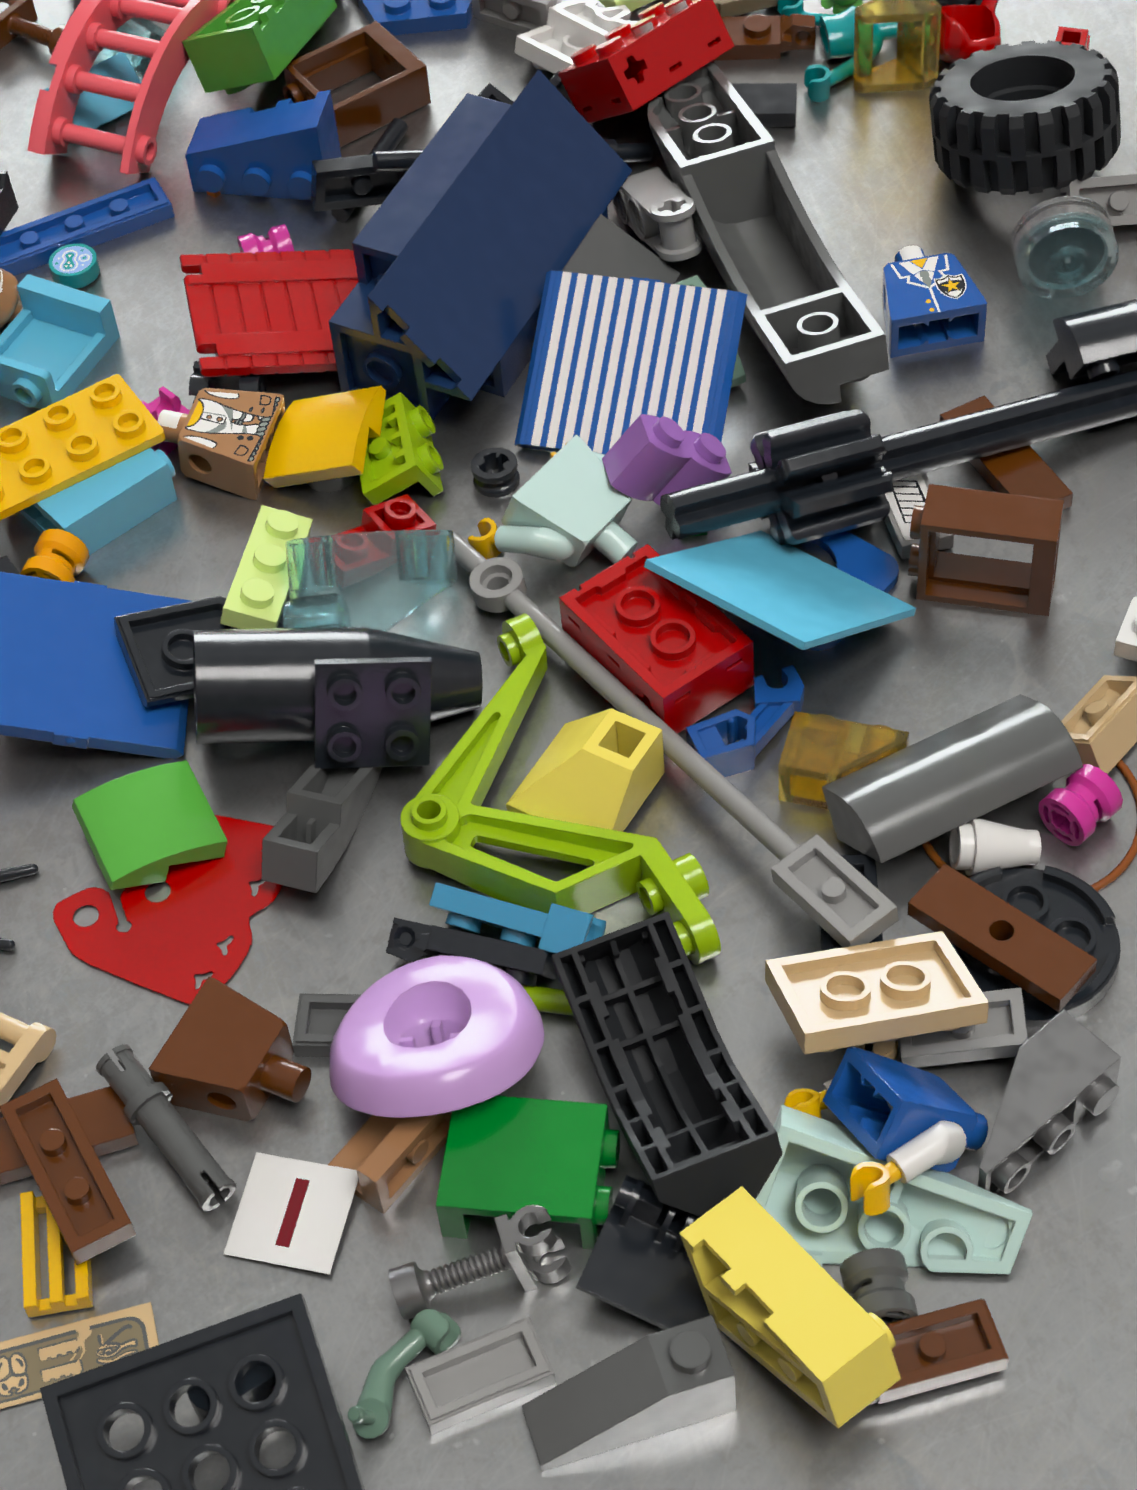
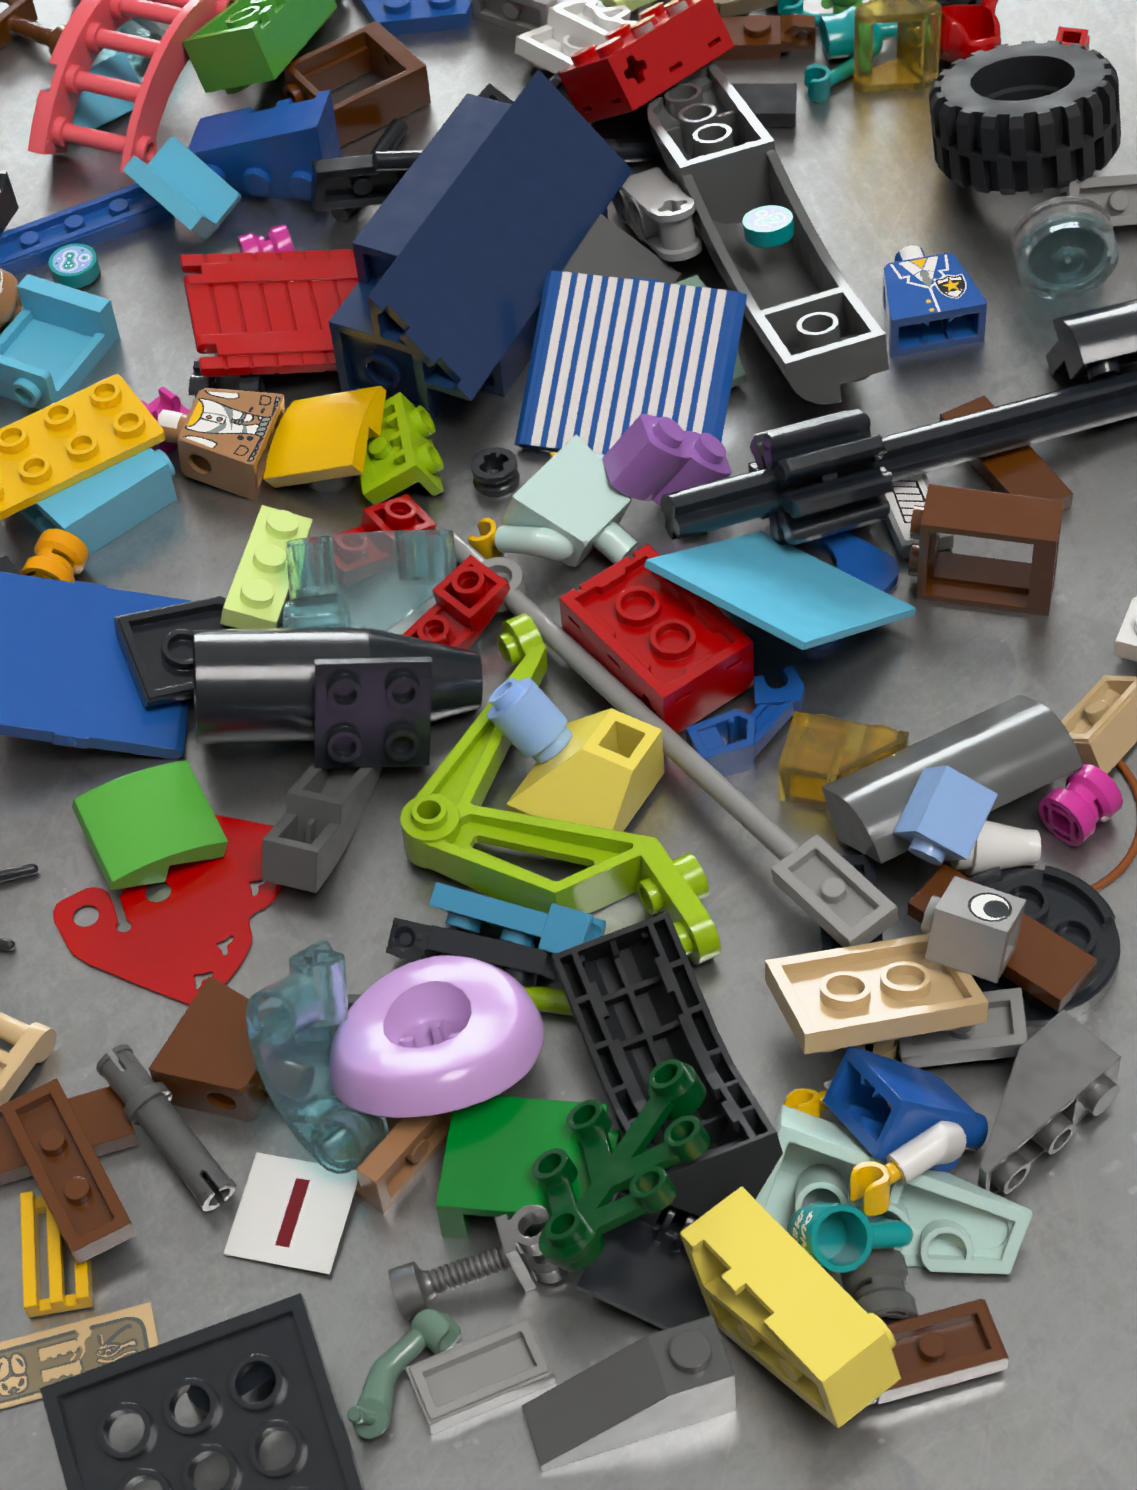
none -> medium azure panel [122,137,241,241]
none -> clear light blue panel [246,940,389,1174]
none -> red slope [402,555,511,650]
none -> light blue brick [488,678,572,764]
none -> dark green plant [532,1059,710,1271]
none -> tile [743,205,794,248]
none -> teal piece [787,1201,913,1273]
none -> light blue brick [893,765,998,865]
none -> light grey brick [921,876,1026,983]

